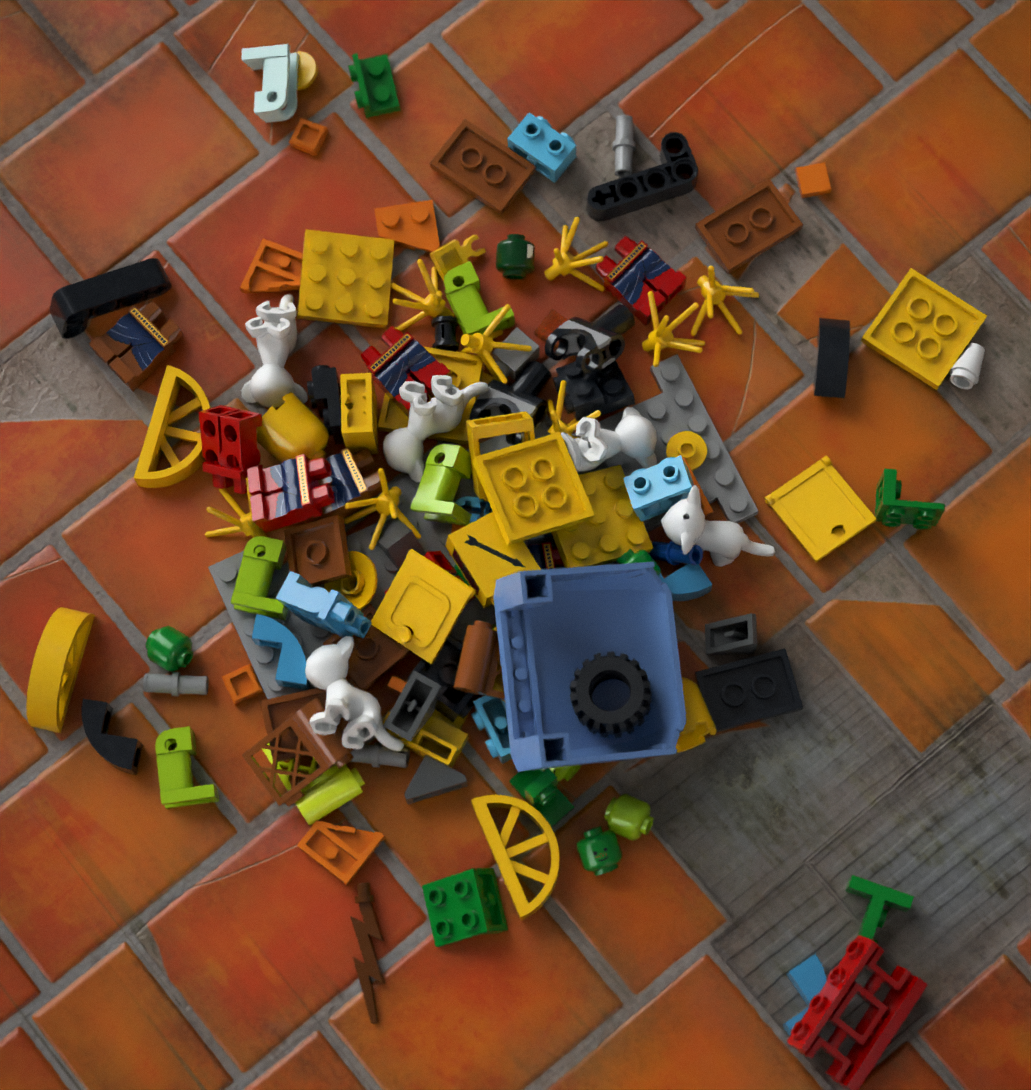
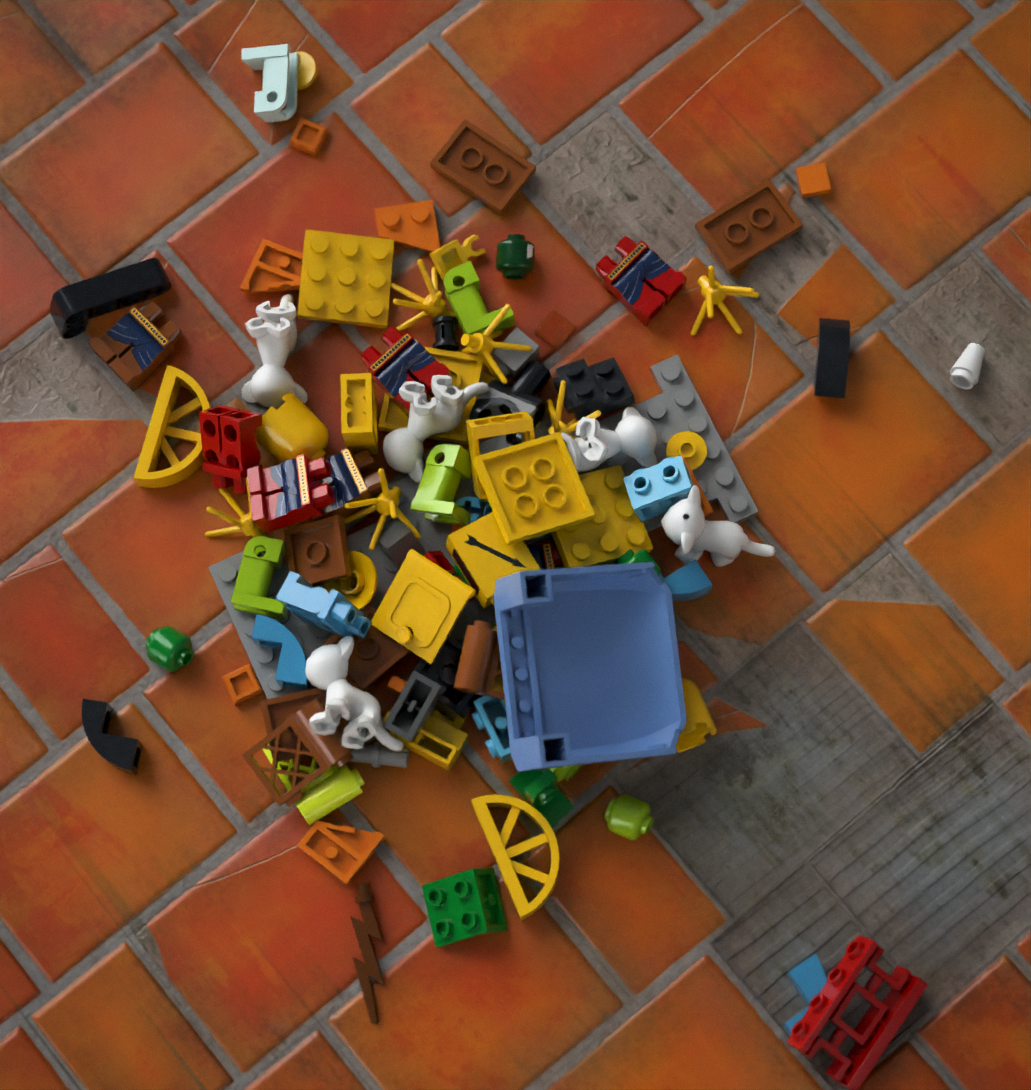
yellow window [26,607,95,733] -> none
light grey pin [143,672,209,697] -> none
lime piece [155,726,219,809] -> none
black plate [307,365,345,445] -> none
green bracket [348,53,400,118] -> none
dark grey slope [404,755,468,805] -> none
medium azure brick [508,112,576,183] -> none
yellow plant [544,217,609,292] -> none
black connector [545,305,635,374] -> none
black tyre [570,652,652,738] -> none
green head [576,826,623,876] -> none
black beam [587,132,698,222] -> none
light grey pin [612,115,636,177] -> none
yellow plant [642,291,705,367] -> none
blue axle [649,541,703,565] -> none
black plate [695,648,803,733] -> none
dark grey slope [705,613,757,655] -> none
yellow container [764,456,877,562] -> none
green bracket [845,875,914,944] -> none
yellow plate [861,268,987,390] -> none
green bracket [875,469,945,530] -> none

